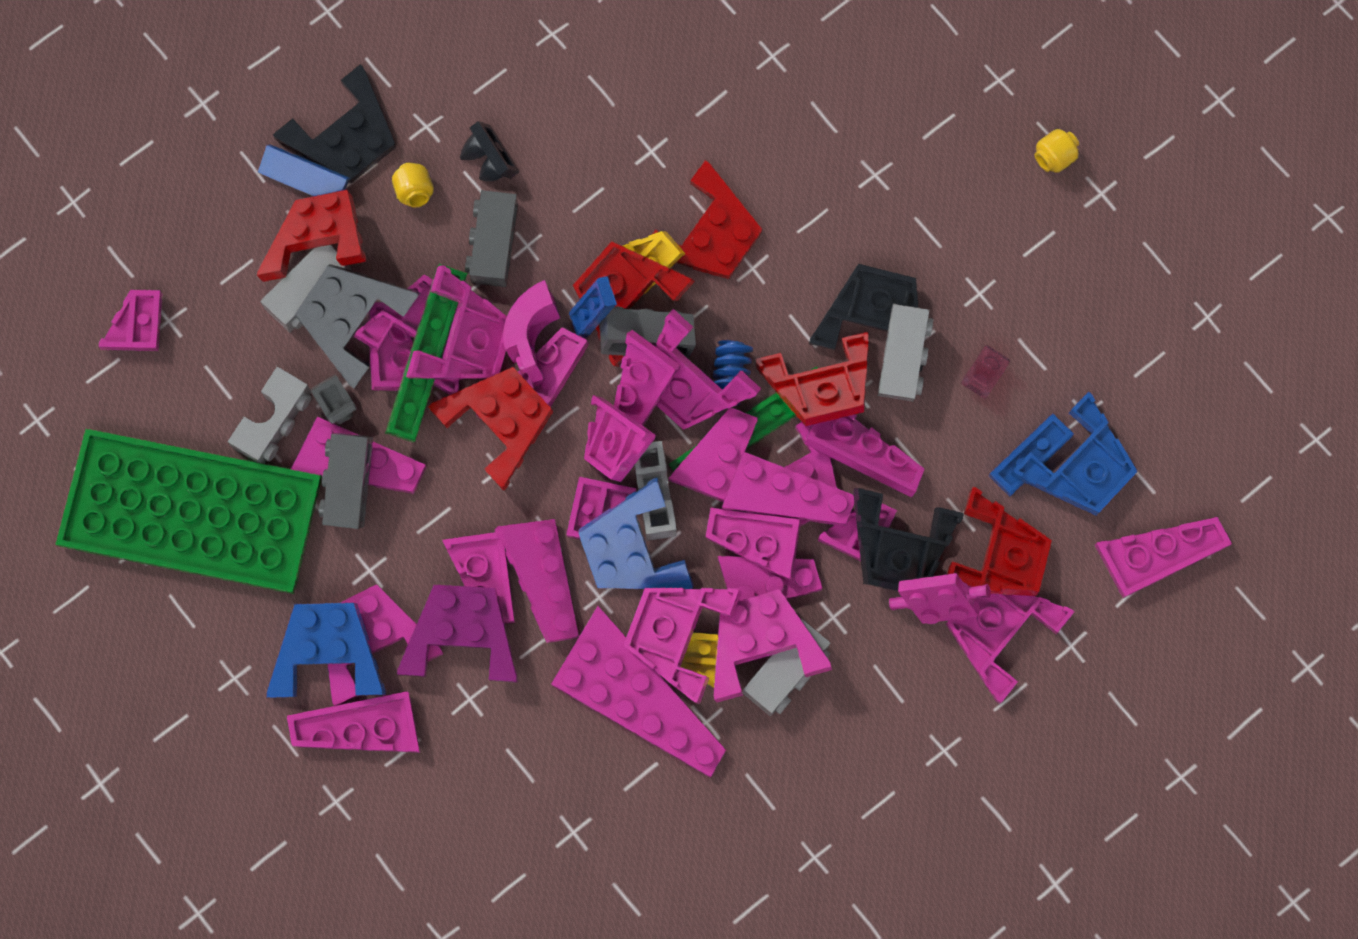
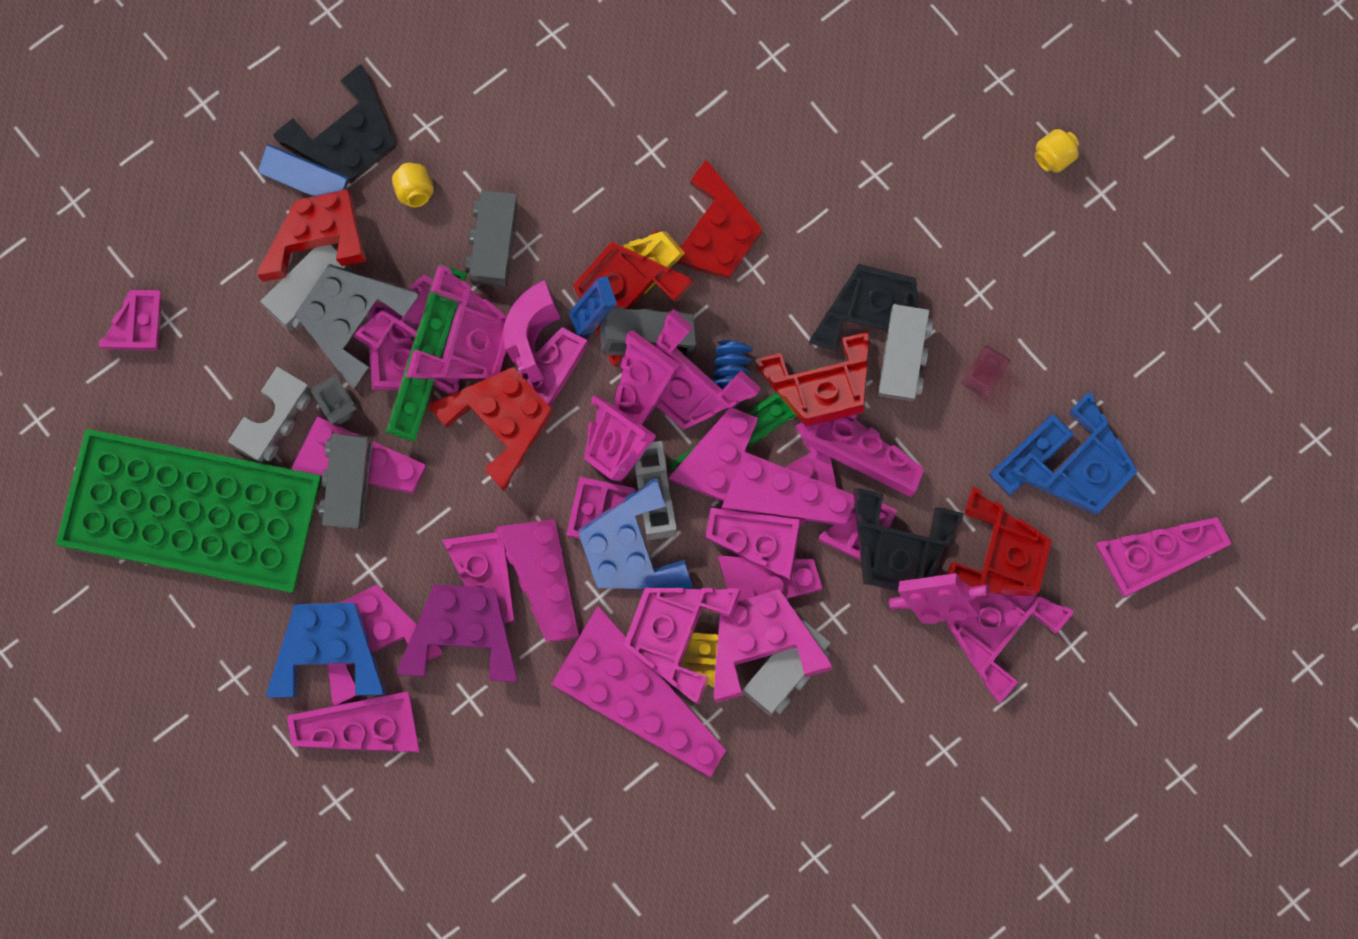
black tile [460,121,519,182] -> none

